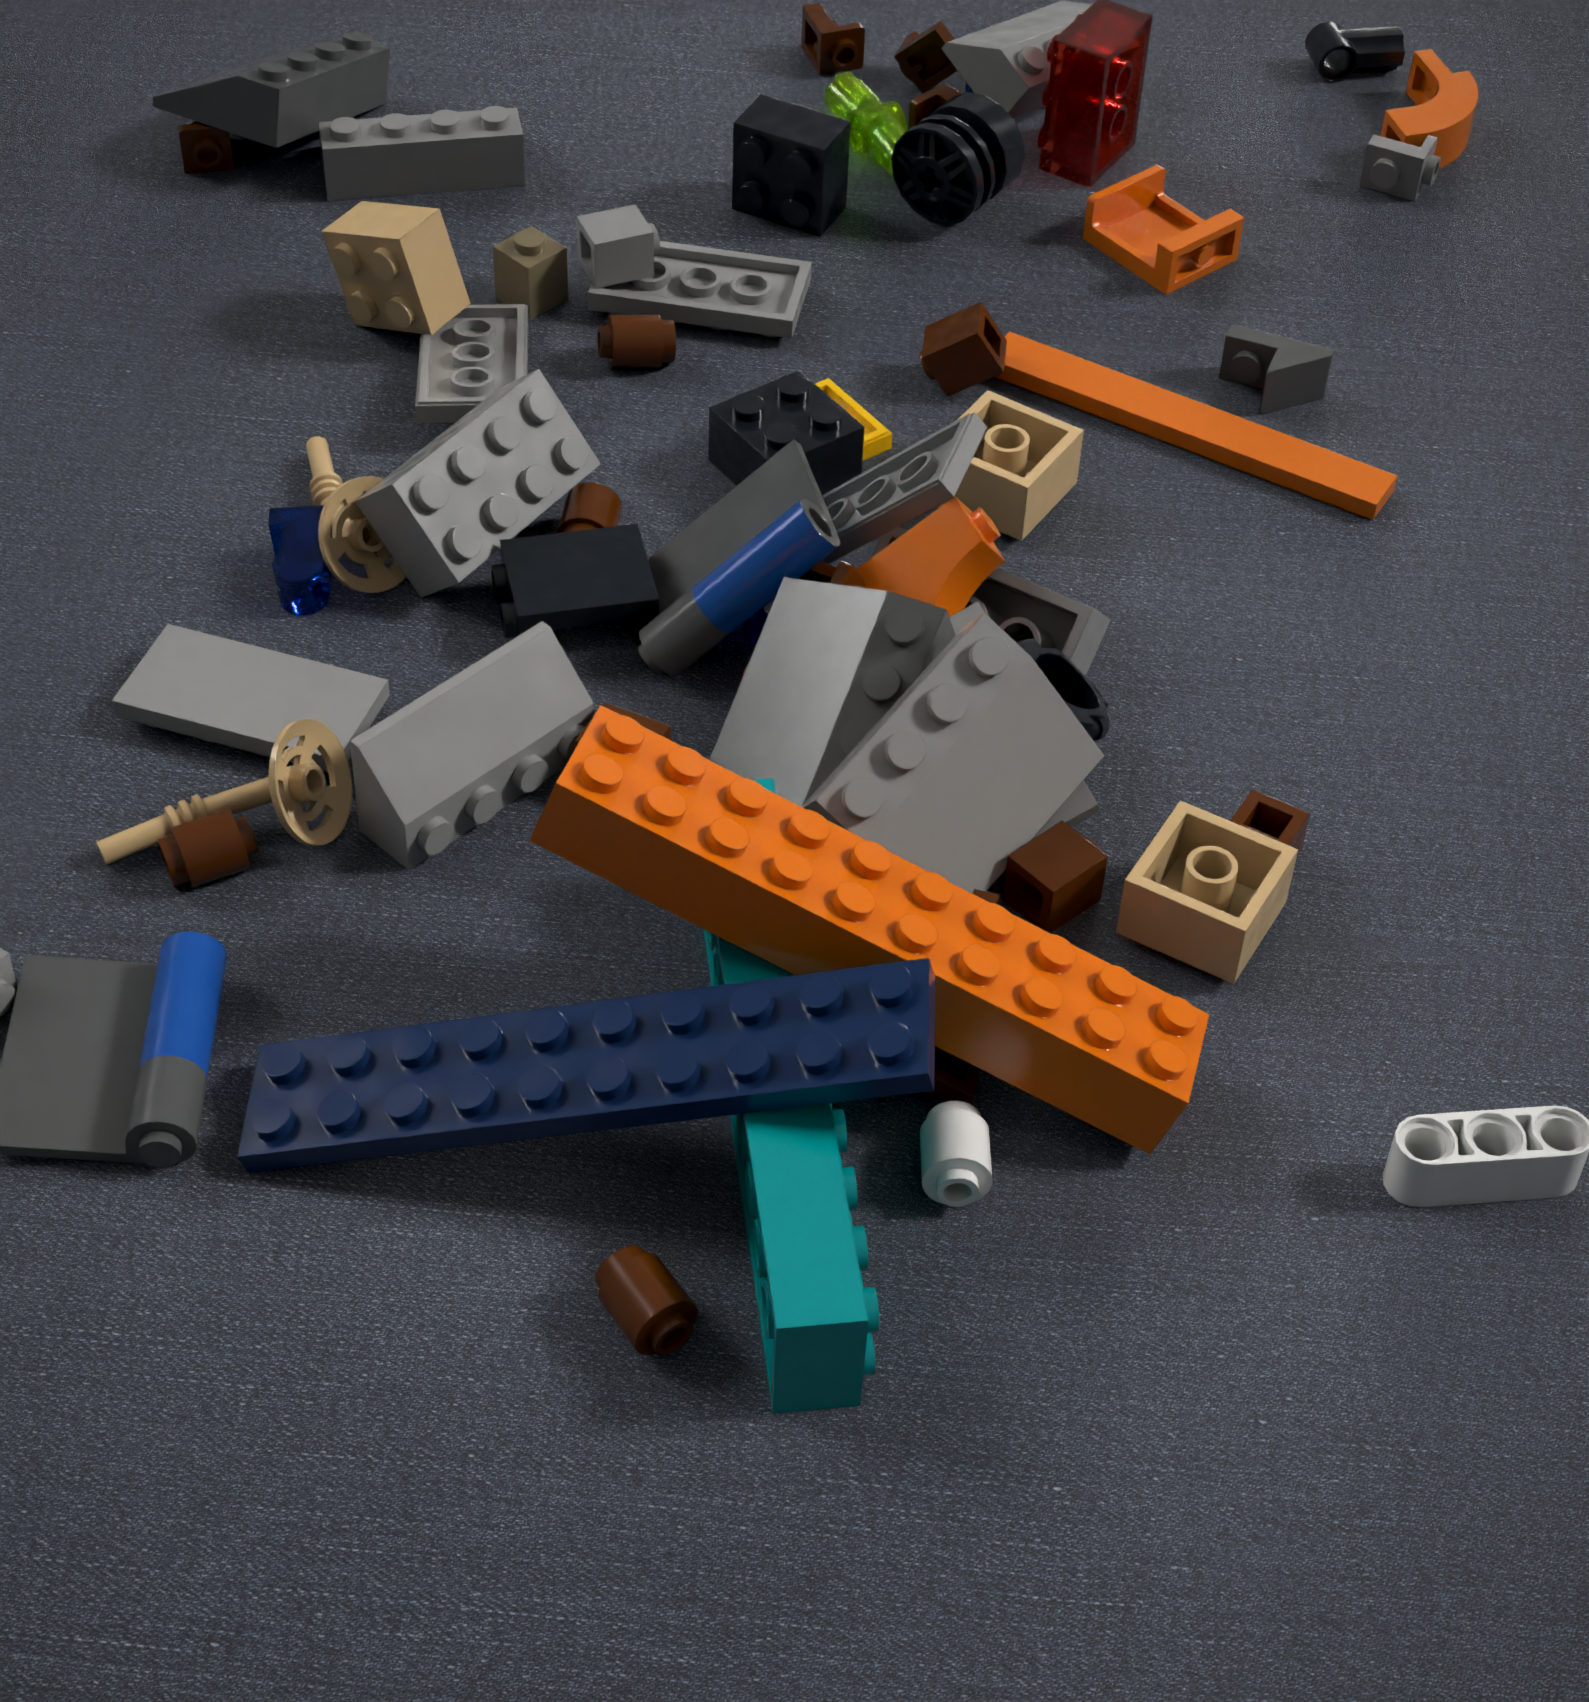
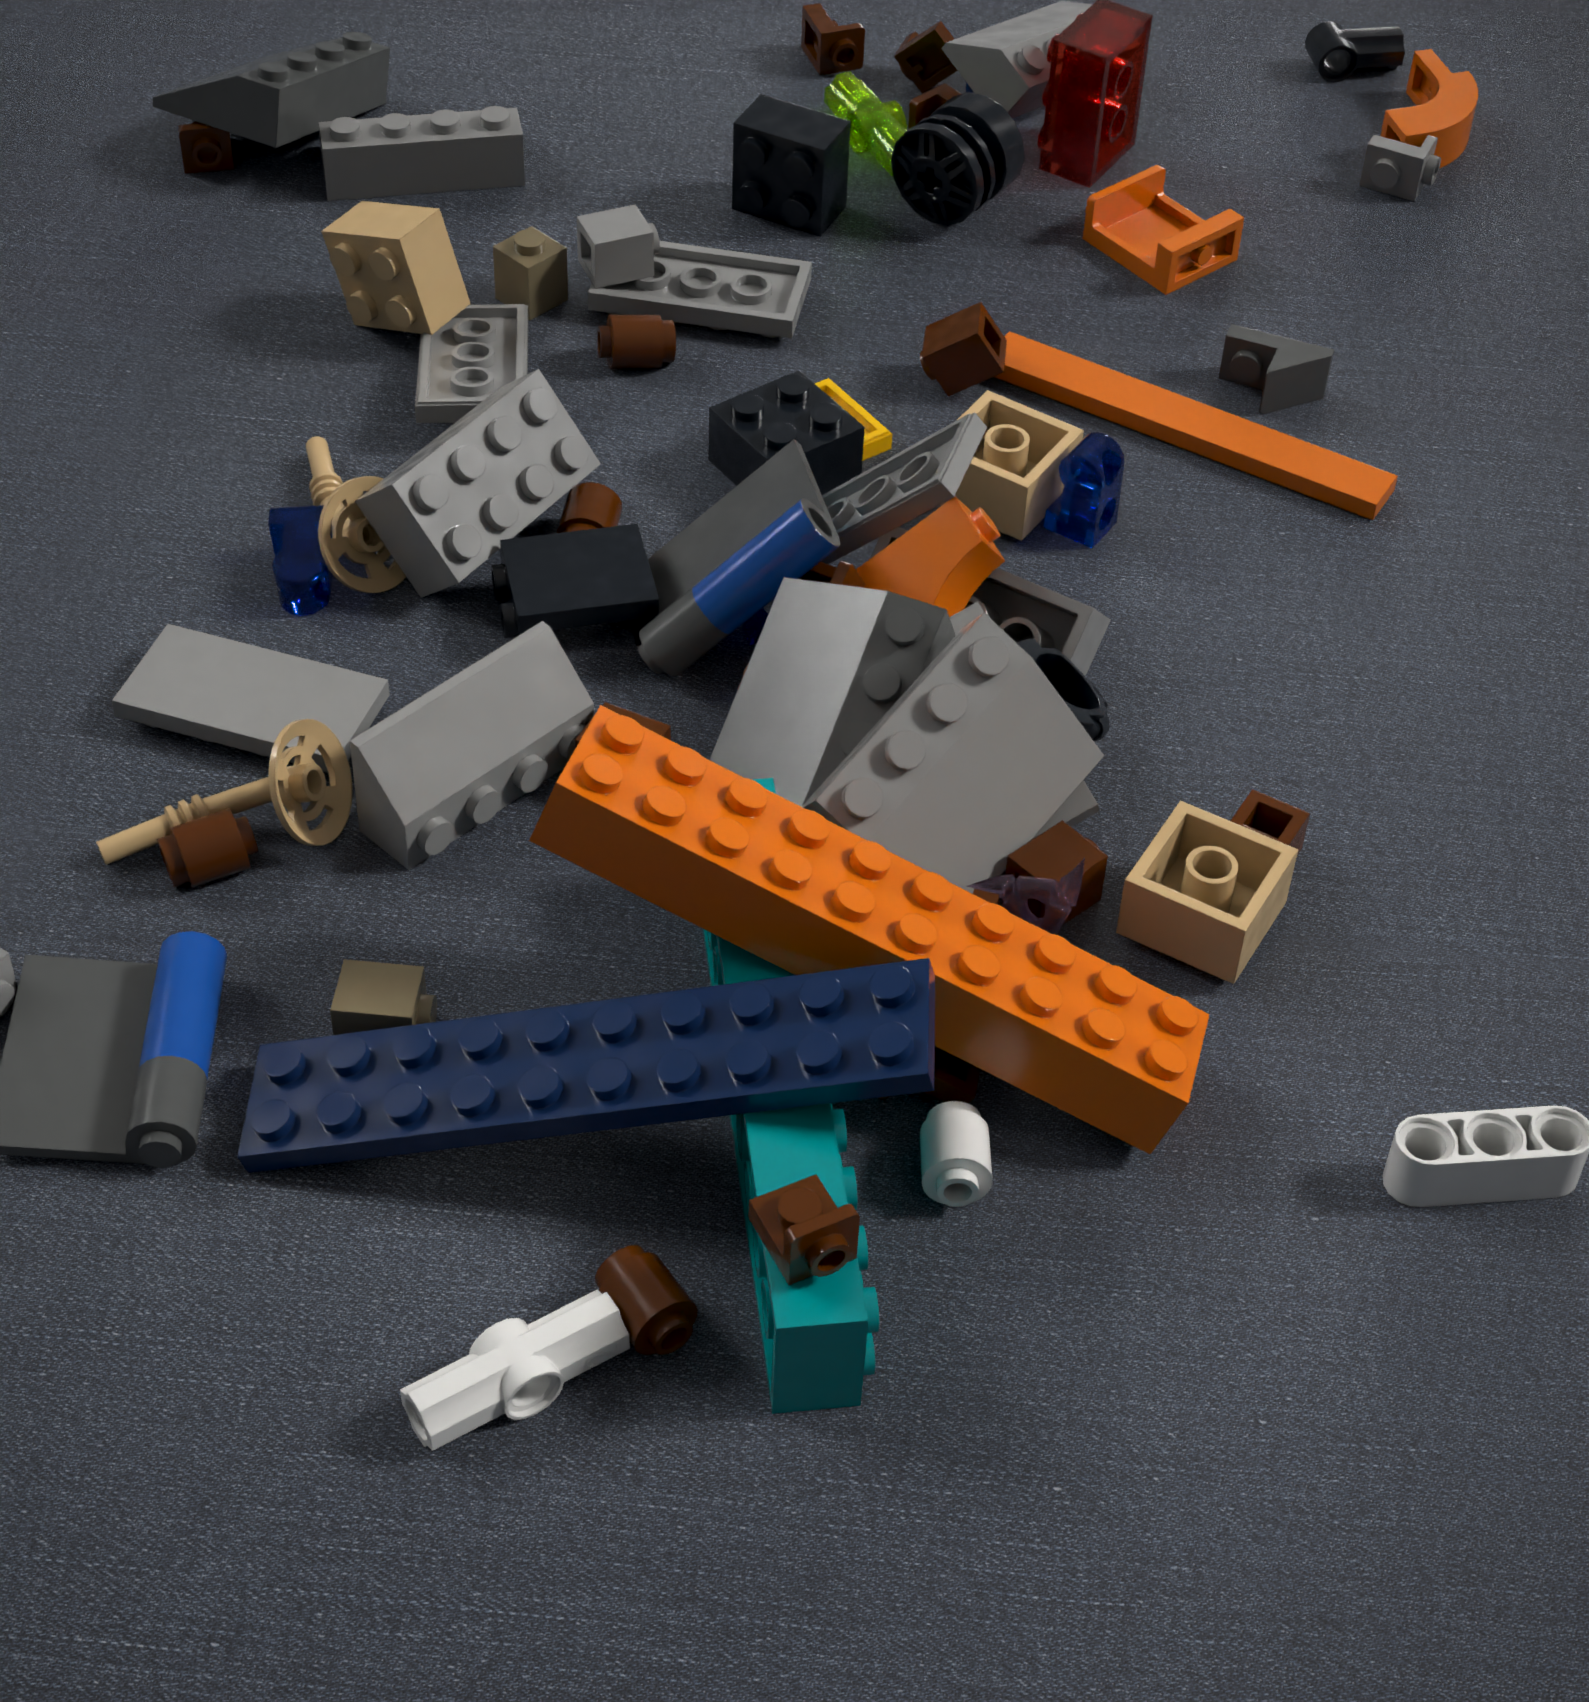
none -> dark tan brick [330,959,437,1035]
none -> white piece [400,1290,630,1451]
none -> reddish brown bracket [748,1174,860,1285]
none -> piece [967,857,1085,935]
none -> clear blue leg [1044,432,1125,549]

